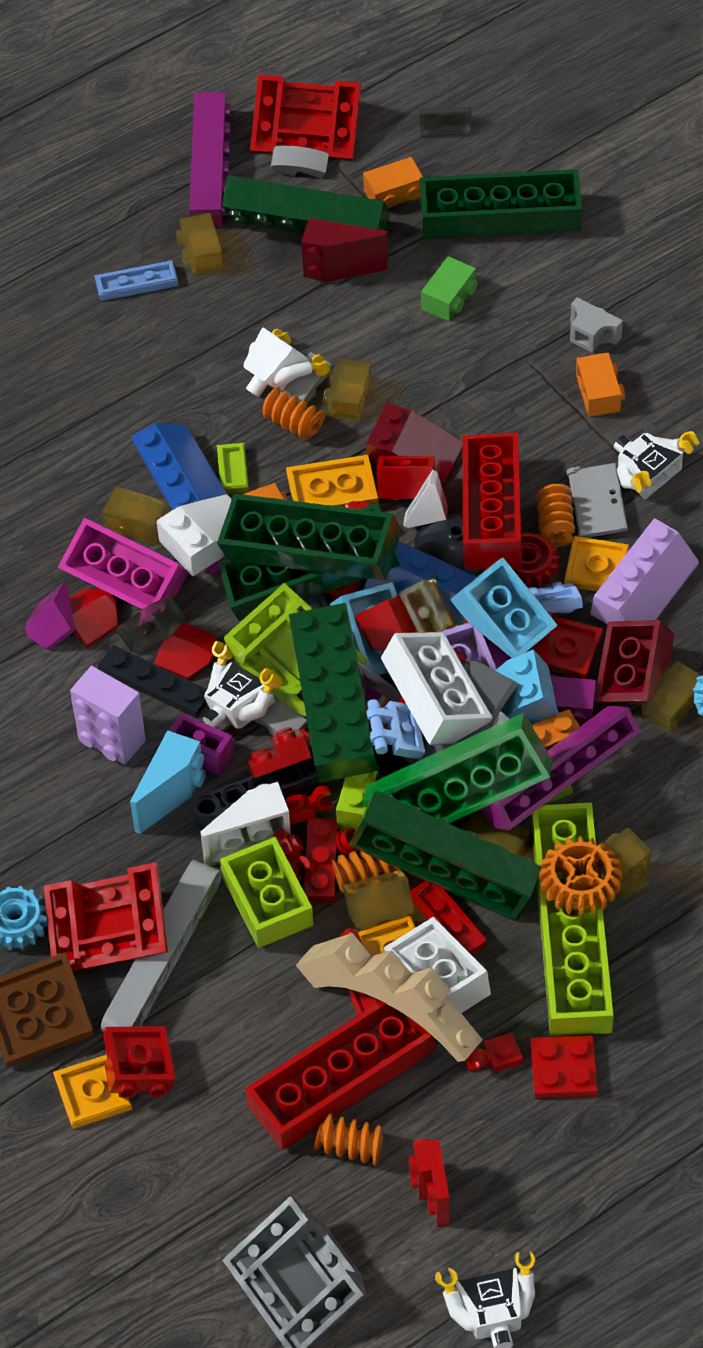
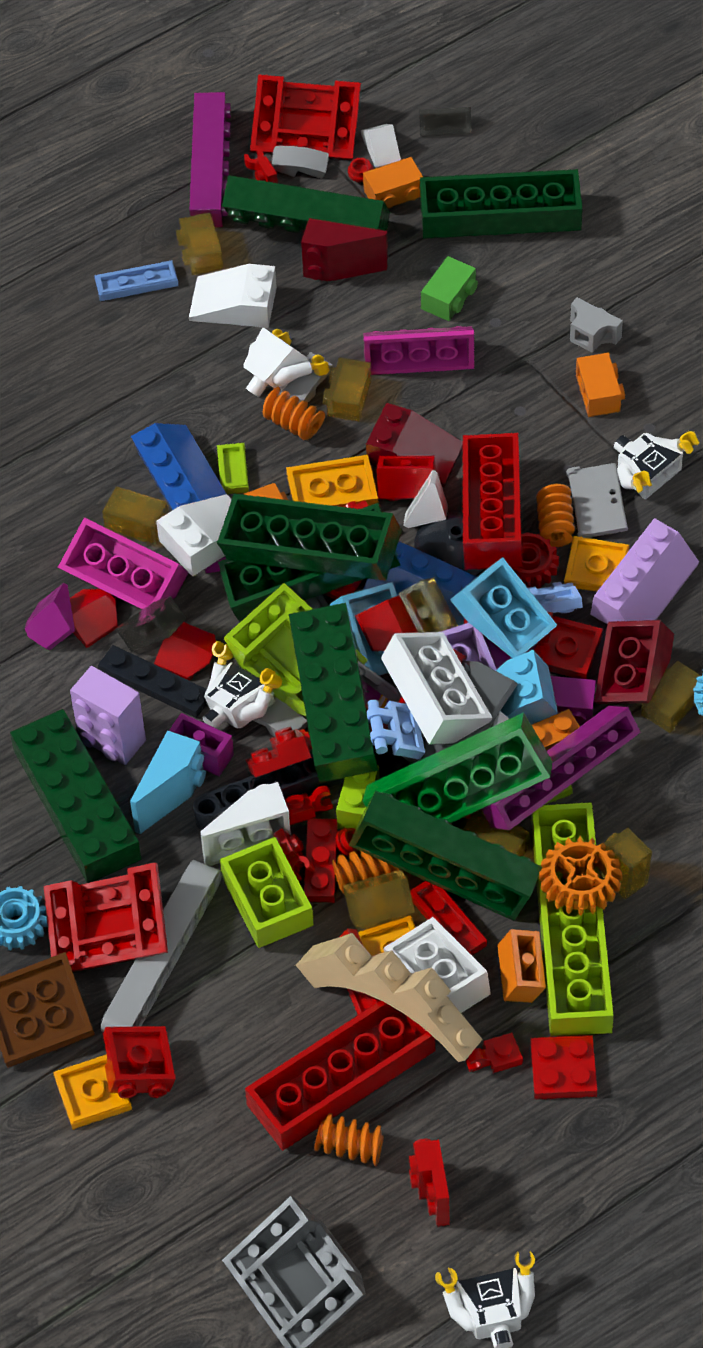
none -> dark green brick [10,709,142,883]
none -> white slope [189,264,277,328]
none -> red plate [244,149,278,183]
none -> red plate [348,158,374,182]
none -> white slope [361,124,401,168]
none -> dark pink slope [363,326,474,375]
none -> orange brick [498,929,546,1003]

